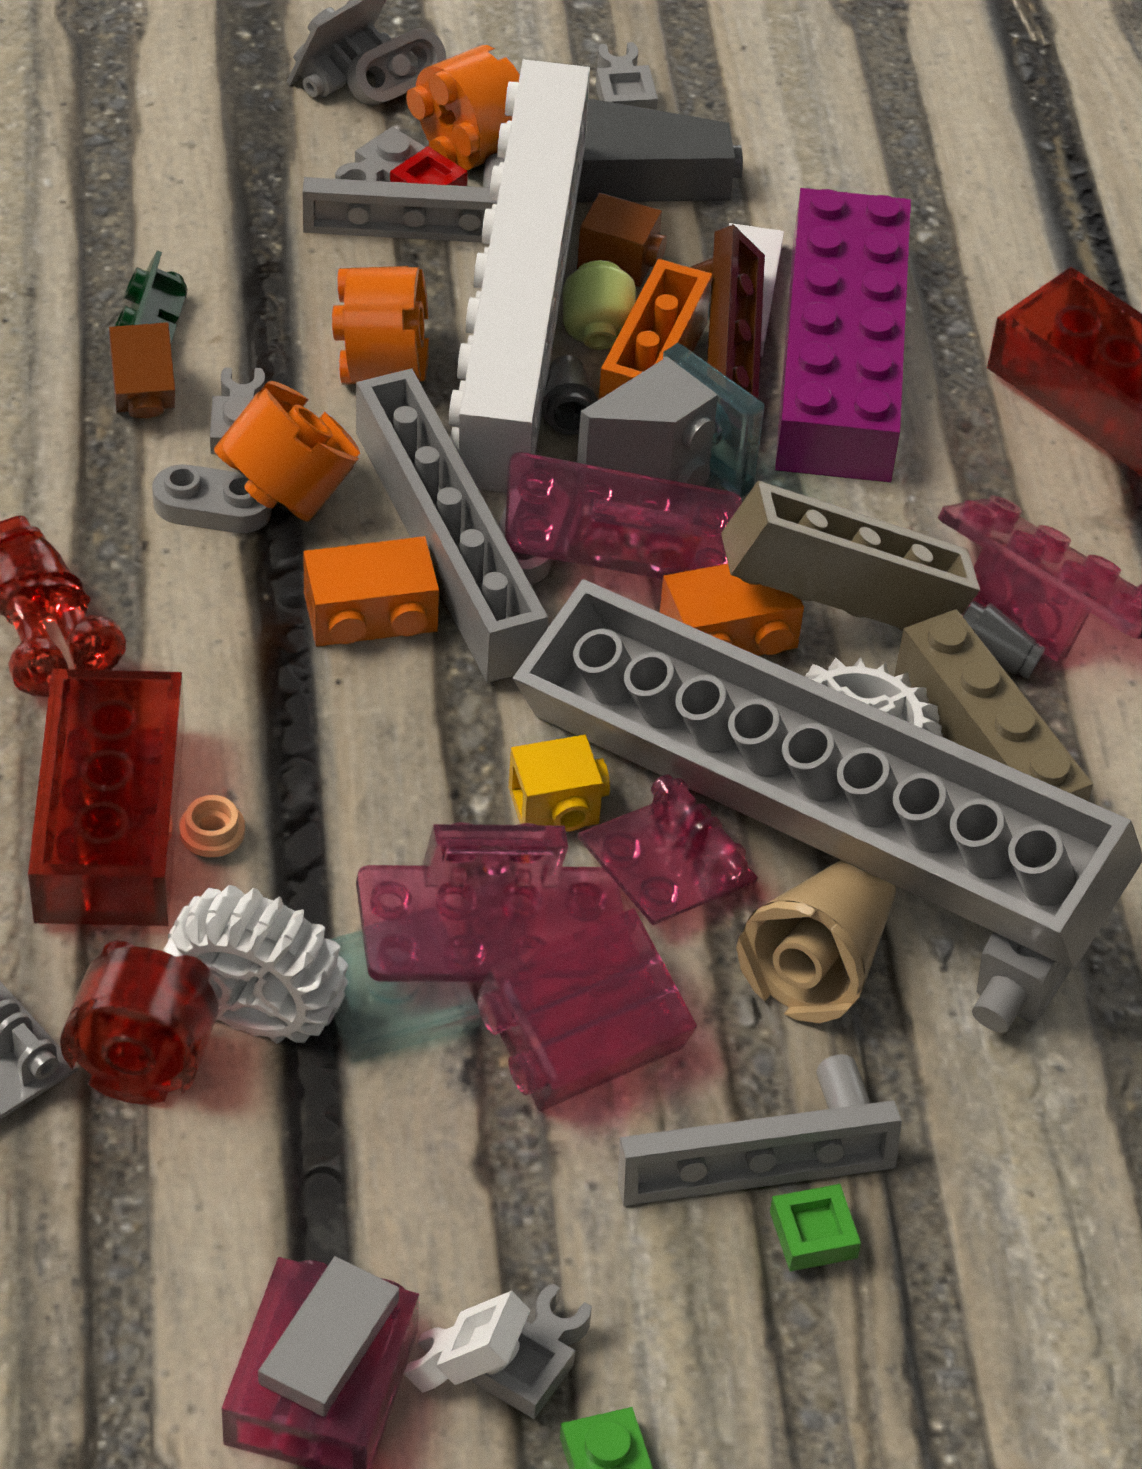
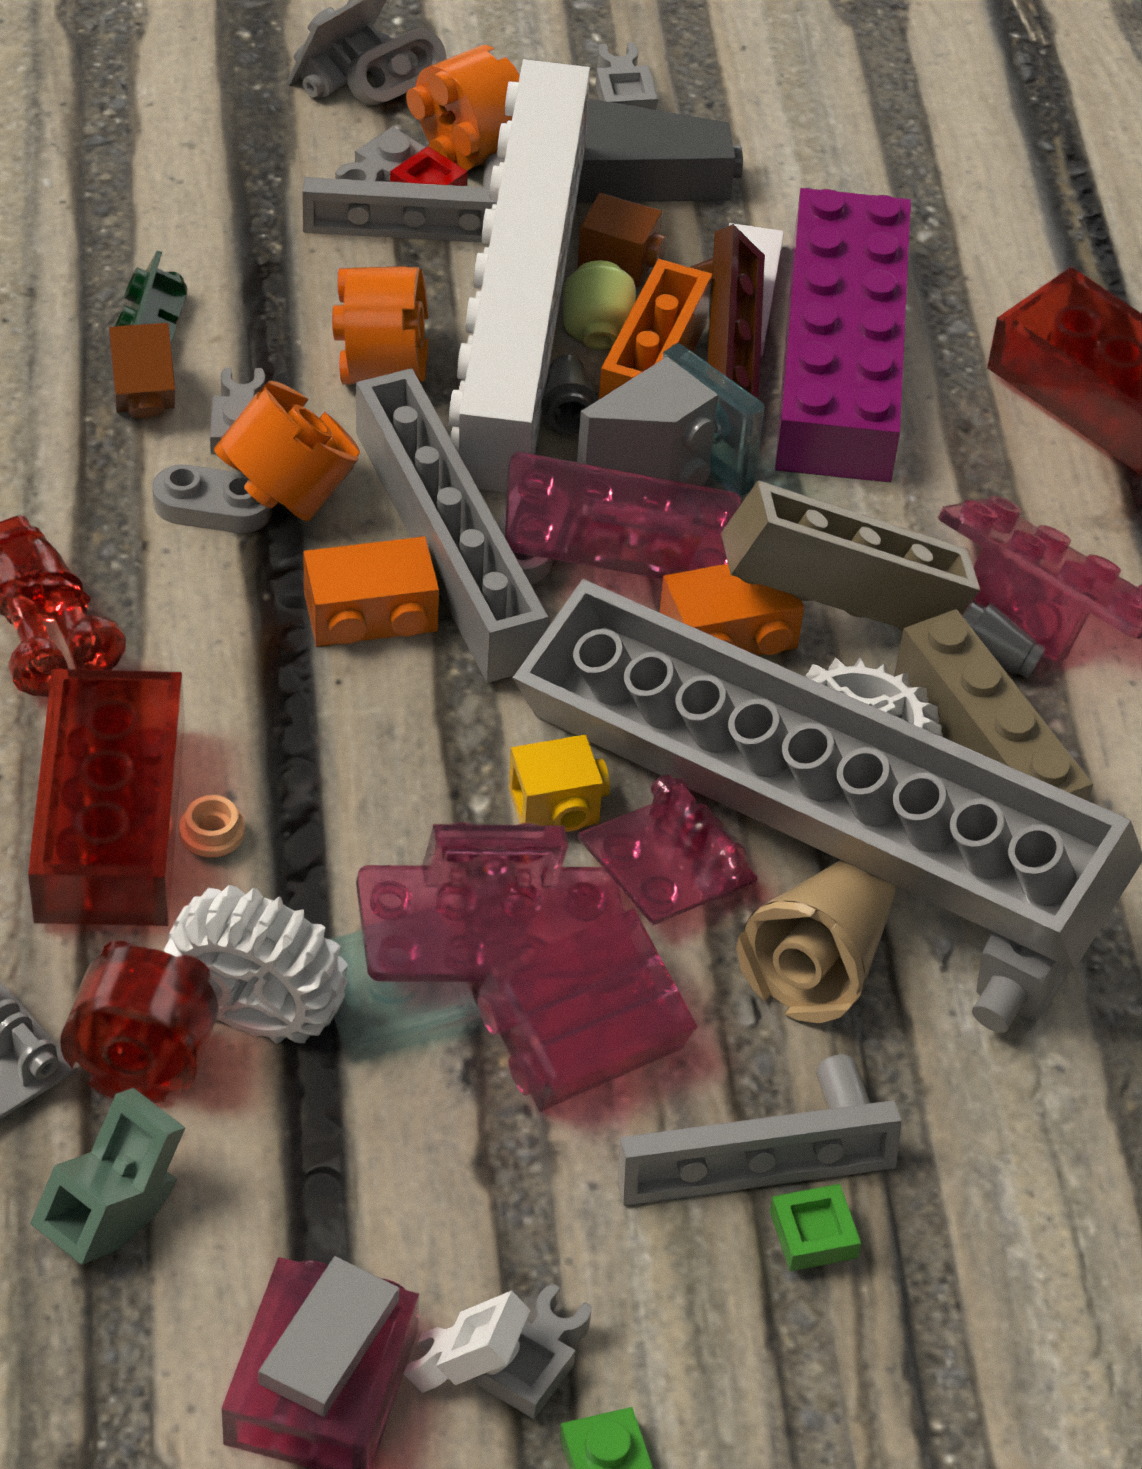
none -> sand green brick [30,1088,185,1265]

